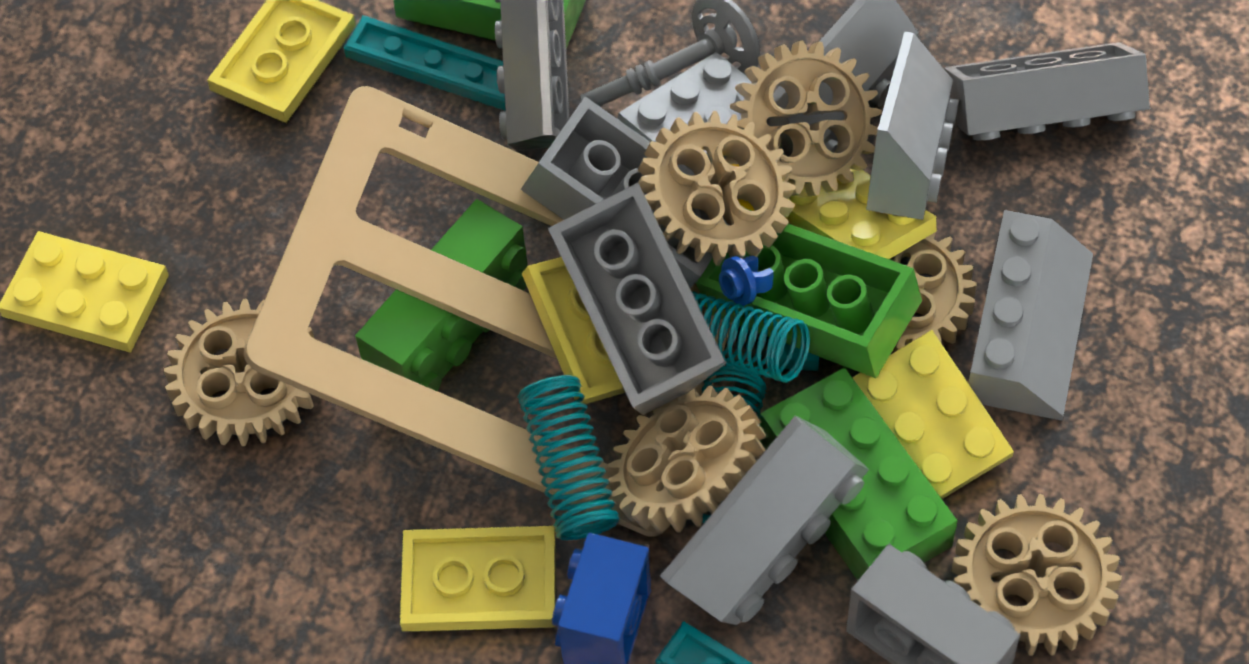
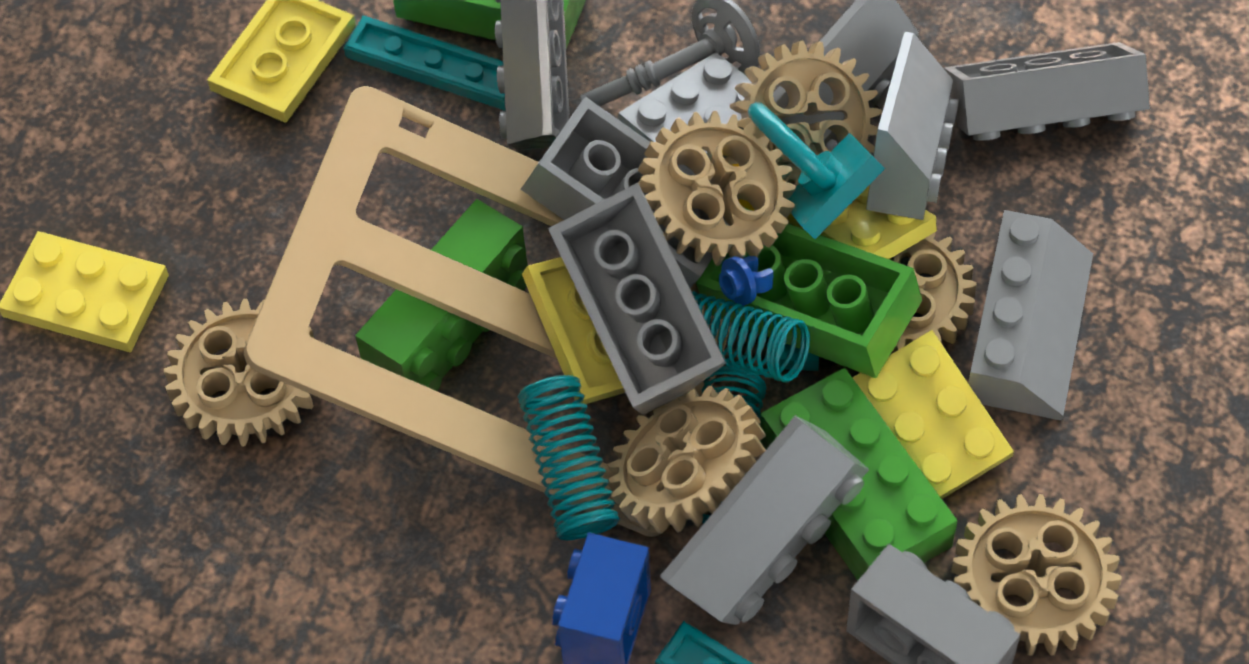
light yellow plate [400,526,556,632] -> none
none -> teal tile [748,102,885,239]

